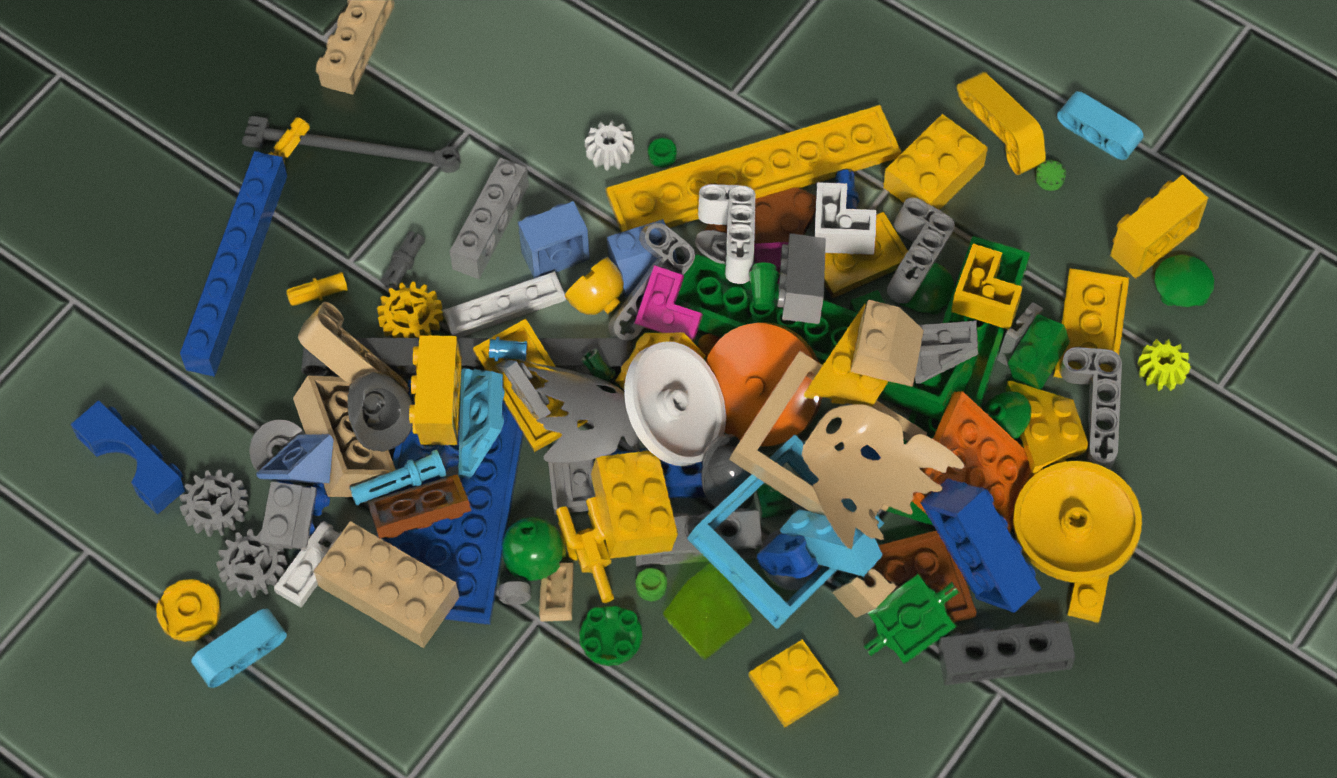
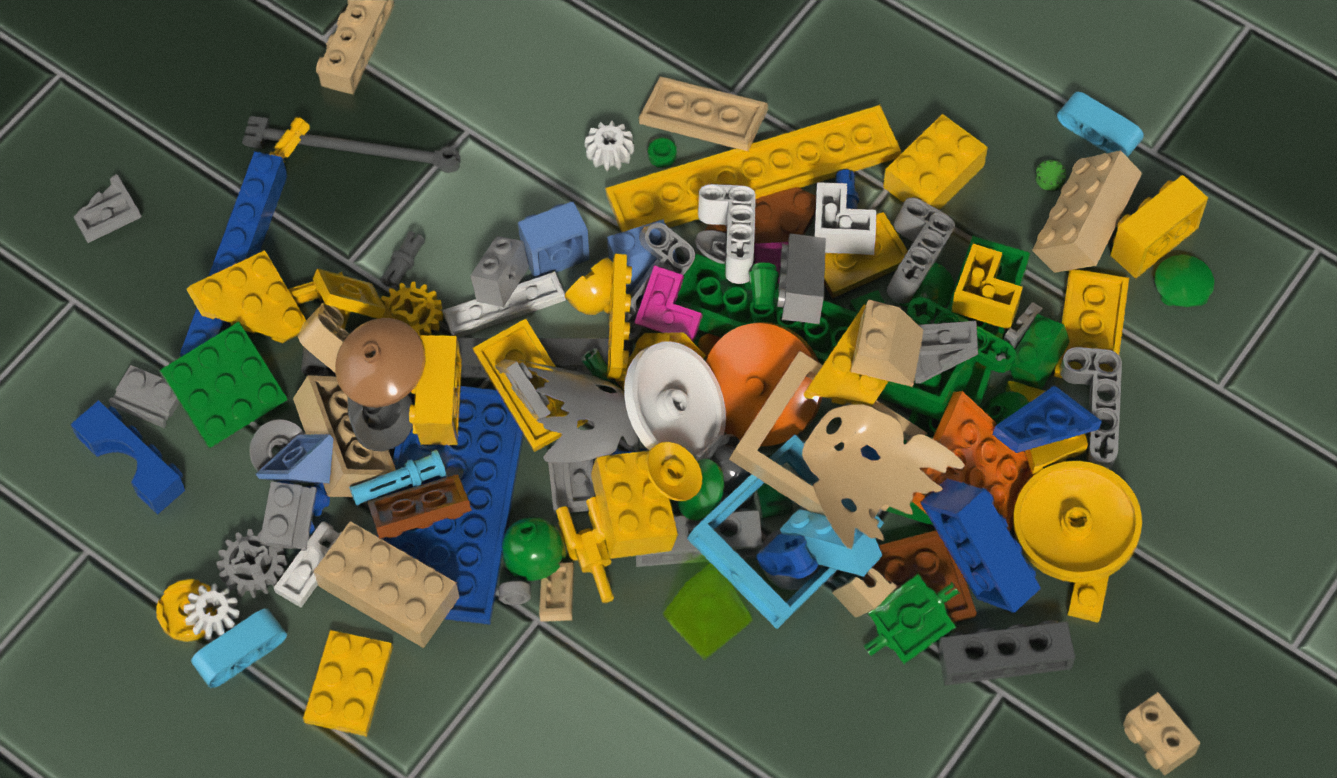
light grey gear [180,469,249,537] -> none
light grey brick [450,158,529,279] -> none
medium azure wing [458,368,505,479] -> none
dark azure pin [489,337,527,361] -> none
green dish [579,606,642,666] -> none
bright green tile [635,568,667,601] -> none
yellow plate [749,639,839,727] -> none
yellow beam [957,72,1045,175] -> none
neon yellow gear [1137,339,1191,392] -> none
none -> light grey wing [74,174,142,243]
none -> light grey plate [109,365,179,428]
none -> green plate [159,322,288,449]
none -> white gear [184,584,239,639]
none -> yellow plate [186,250,306,343]
none -> yellow plate [303,630,393,736]
none -> yellow tile [313,268,386,329]
none -> medium nougat dish [335,318,425,407]
none -> light grey brick [470,236,529,307]
none -> yellow plate [607,254,632,379]
none -> tan tile [639,76,768,151]
none -> yellow dish [646,442,702,501]
none -> green dish [678,459,724,521]
none -> green beam [907,298,1016,373]
none -> blue wing [993,386,1102,453]
none -> tan brick [1032,150,1142,273]
none -> tan brick [1123,693,1200,775]

